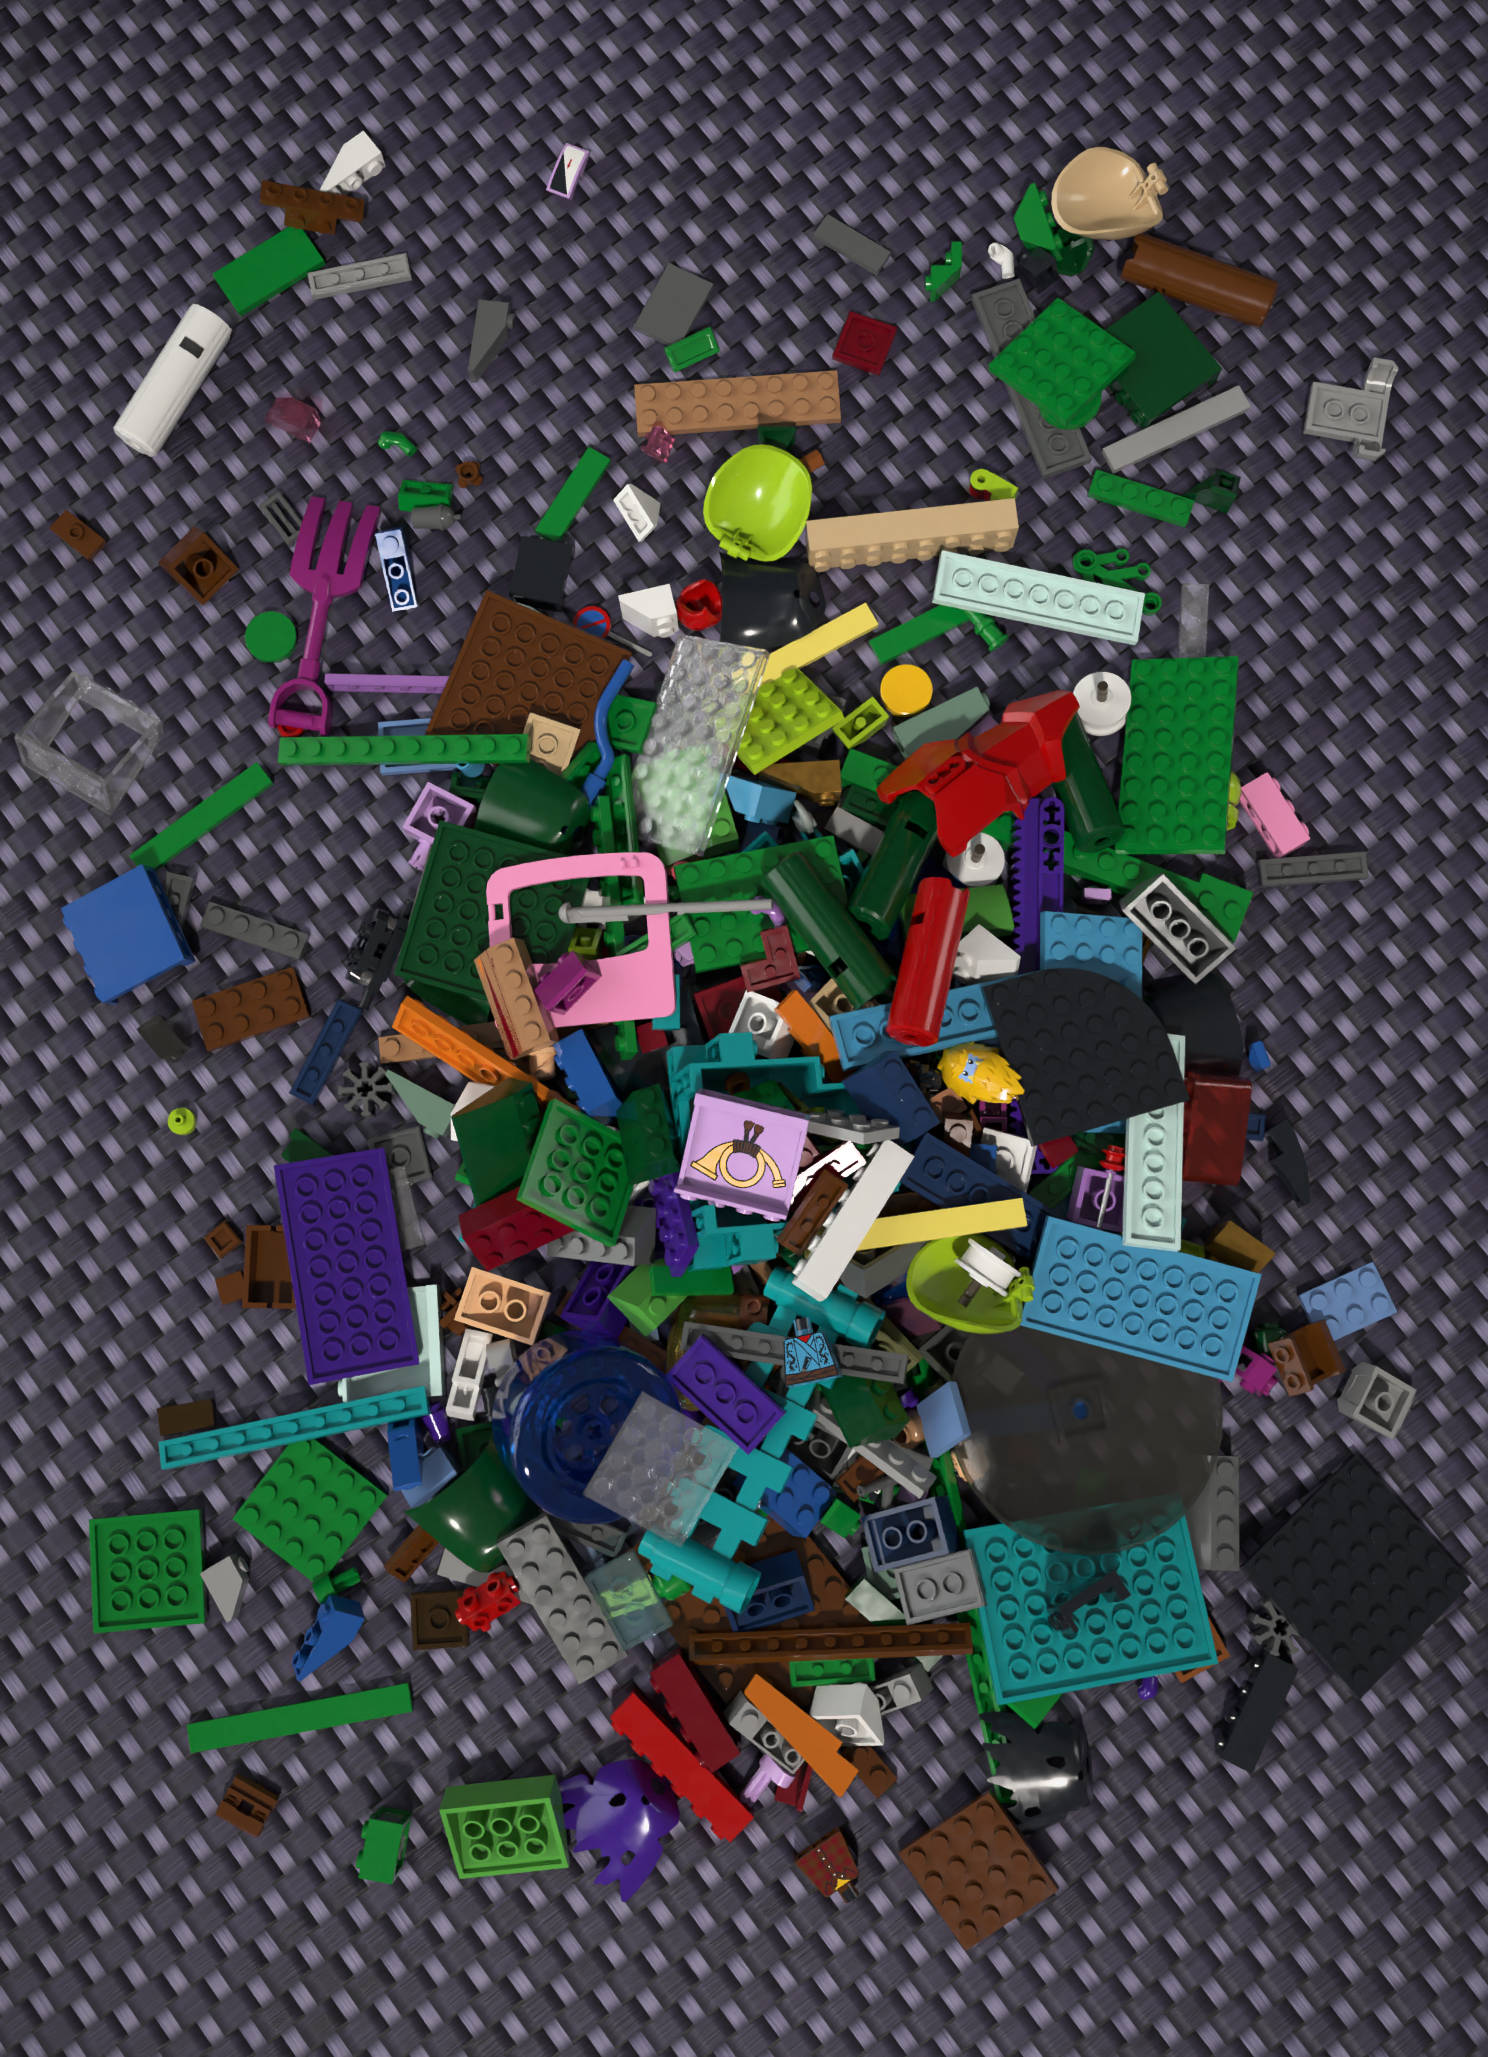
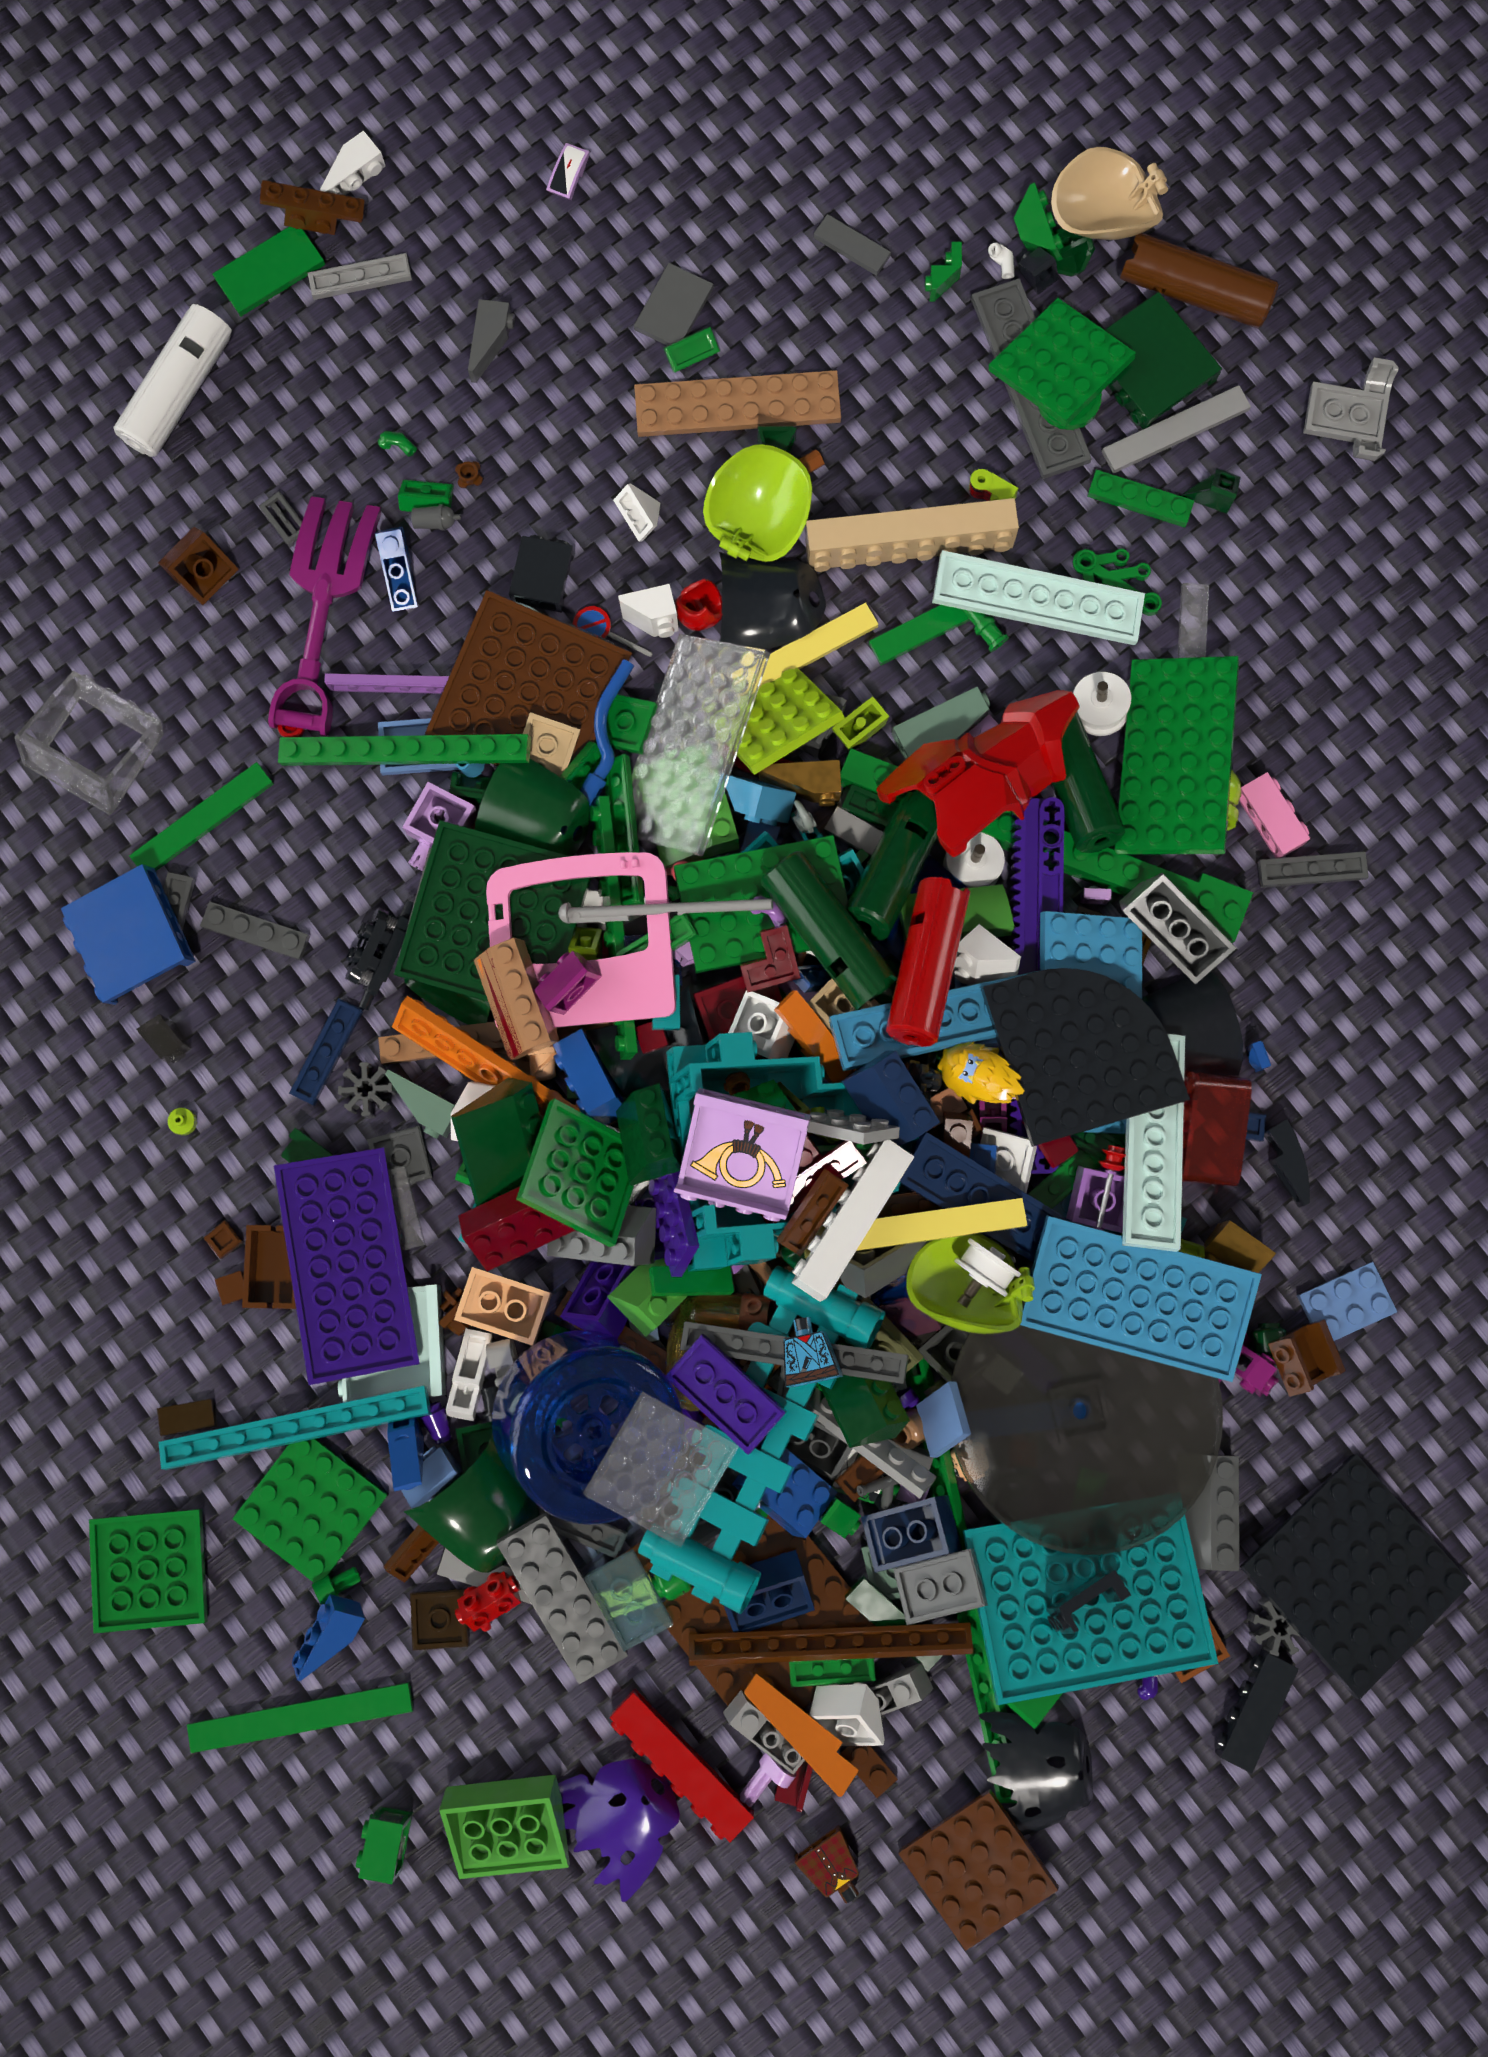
reddish brown plate [49,510,107,562] -> none
reddish brown plate [192,967,311,1052] -> none
light grey slope [200,1553,249,1623] -> none
reddish brown piece [215,1773,280,1838] -> none
green tile [245,611,298,663] -> none
clear pink slope [264,397,321,443] -> none
green tile [535,447,611,542] -> none
clear pink tile [641,426,675,463] -> none
dark red brick [649,1646,741,1773] -> none
dark red tile [832,311,898,376] -> none
yellow tile [880,664,933,718] -> none
light grey slope [1337,1362,1417,1440] -> none

